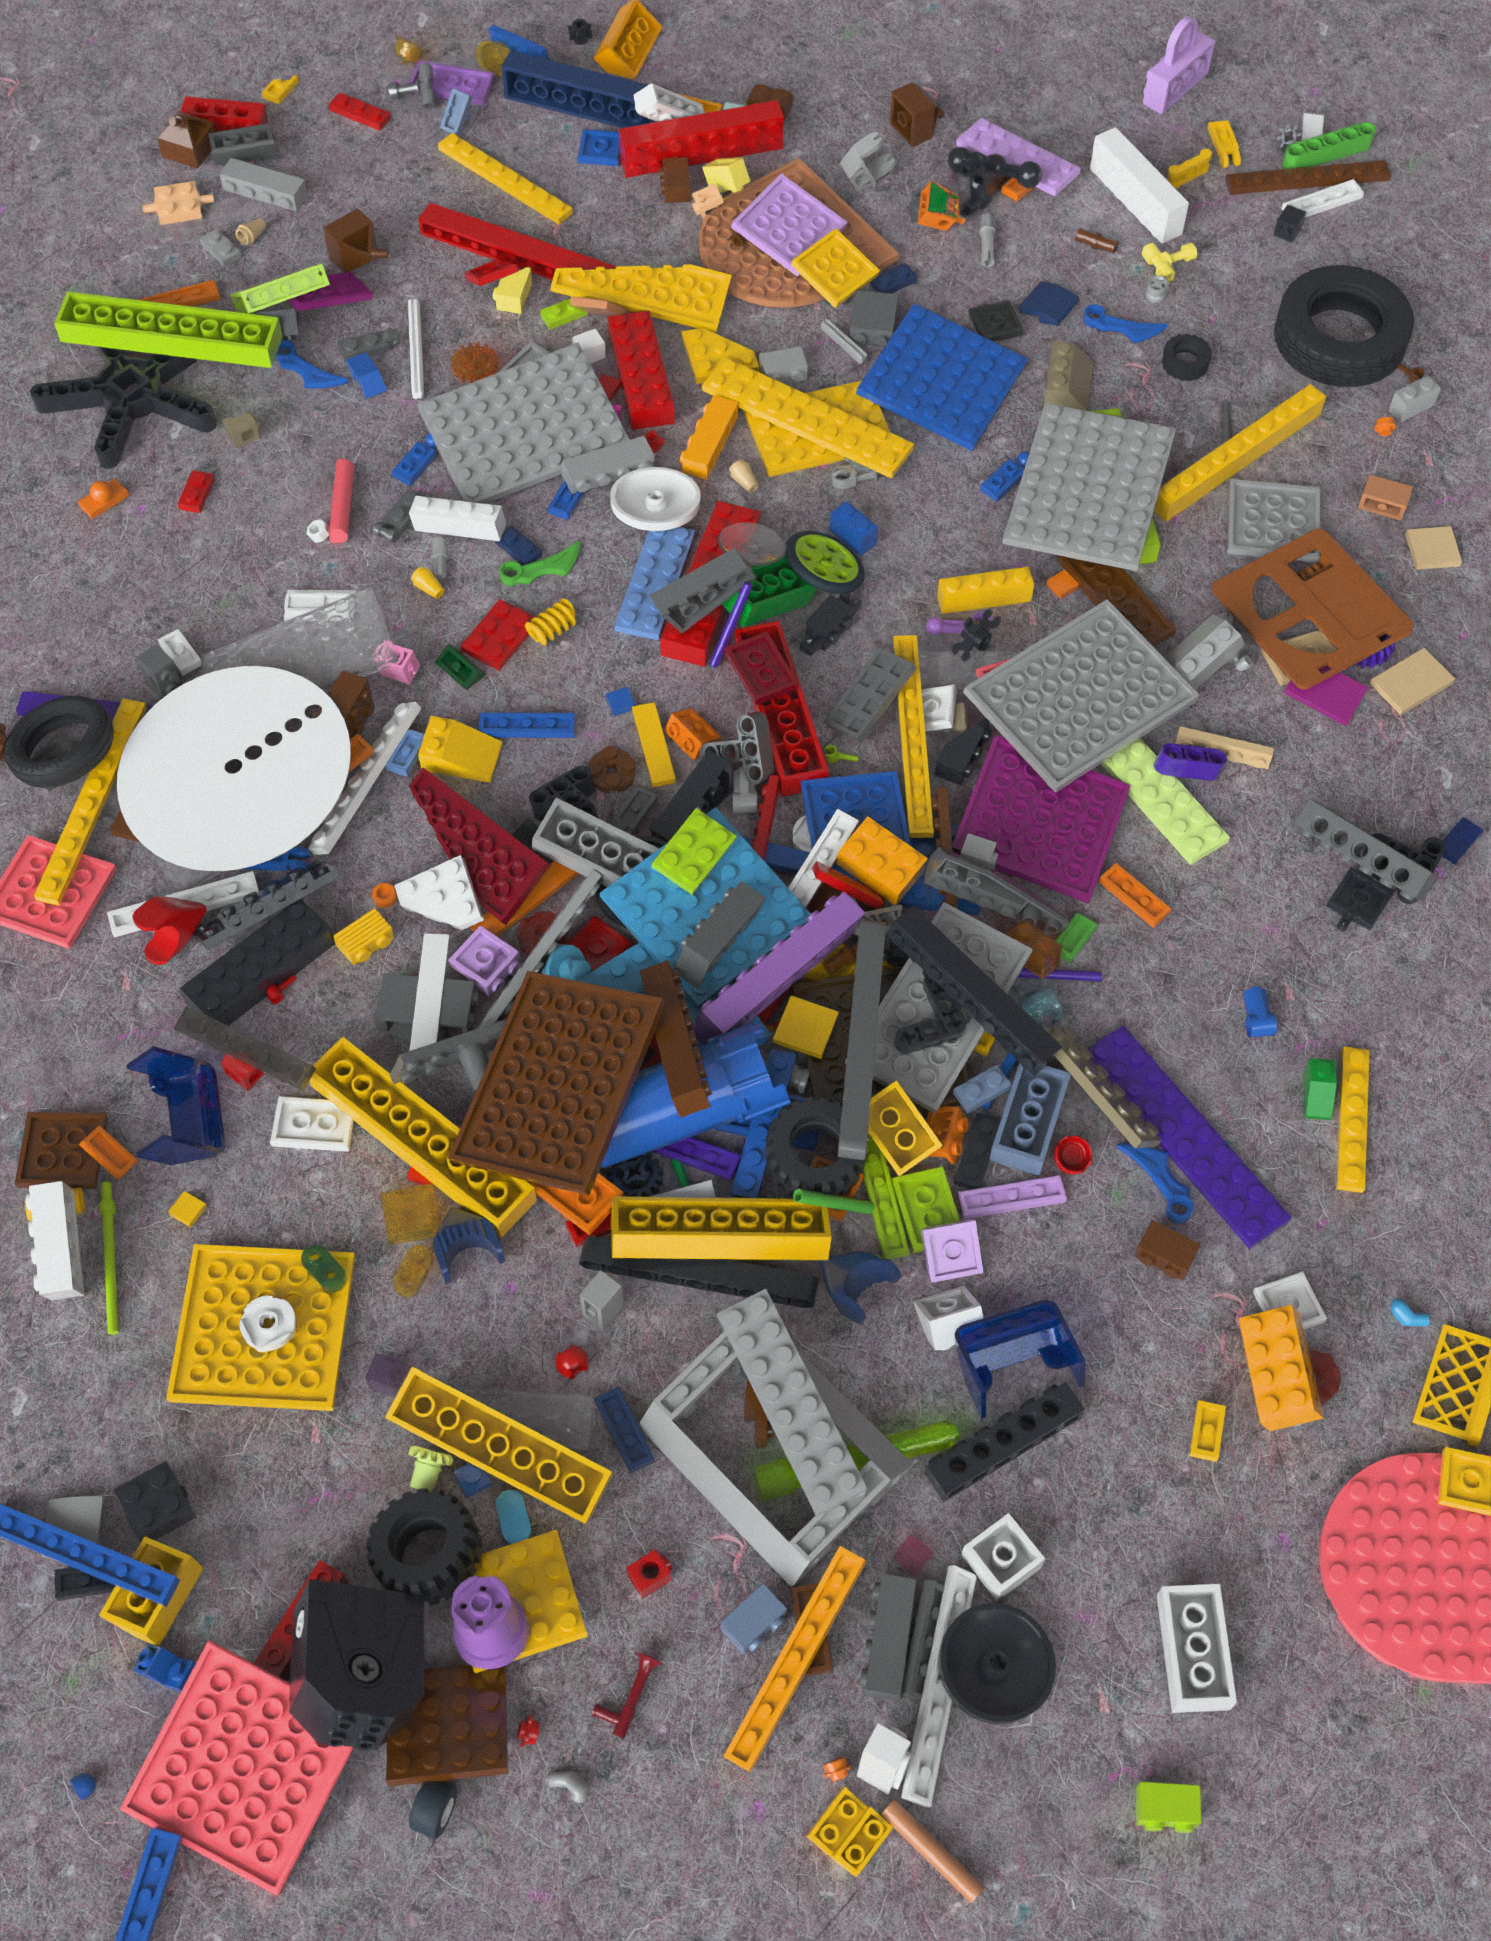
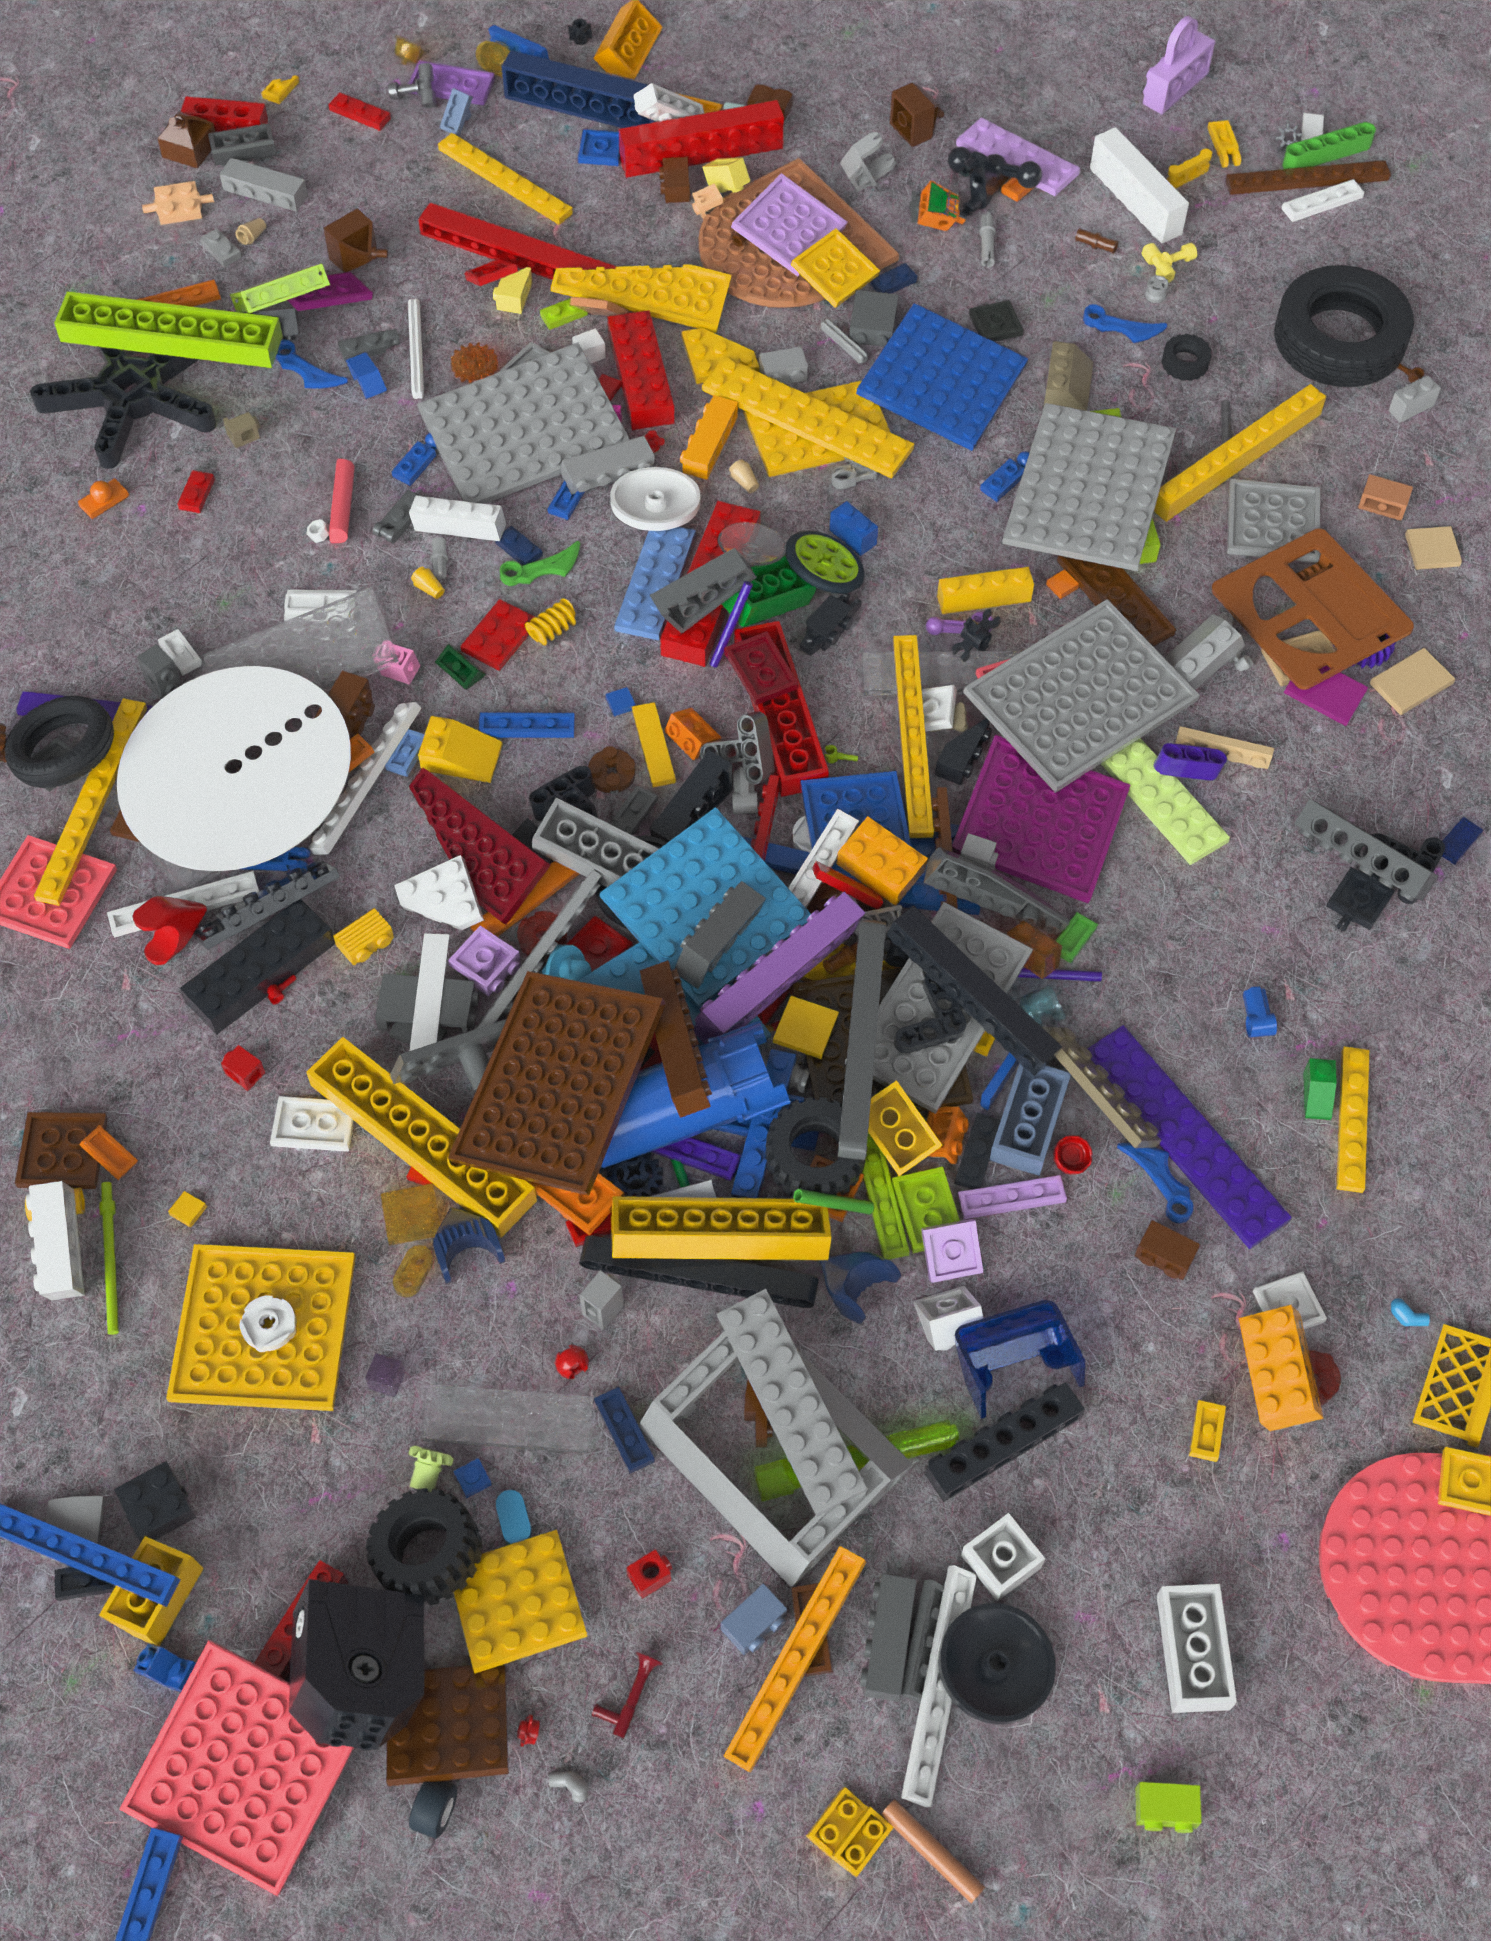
blue hinge [70,1773,96,1801] -> none
clear blue windscreen [127,1046,226,1165] -> none
clear smoke plate [173,1006,316,1091] -> none
clear green plate [301,1245,347,1293] -> none
orange tile [372,883,397,908] -> none
yellow brick [385,1367,614,1524] -> none
medium lavender piece [451,1576,530,1669] -> none
lime plate [651,808,737,895] -> none
orange plate [823,1757,852,1782] -> none
dark grey plate [824,647,917,743] -> none
white brick [857,1723,912,1795] -> none
clear pink tile [893,1534,933,1577] -> none
sand blue plate [953,1065,1012,1113] -> none
dark blue slope [1019,281,1080,326] -> none
orange plate [1099,863,1171,928] -> none
black brick [1273,204,1306,243] -> none
orange plate [1374,417,1397,436] -> none

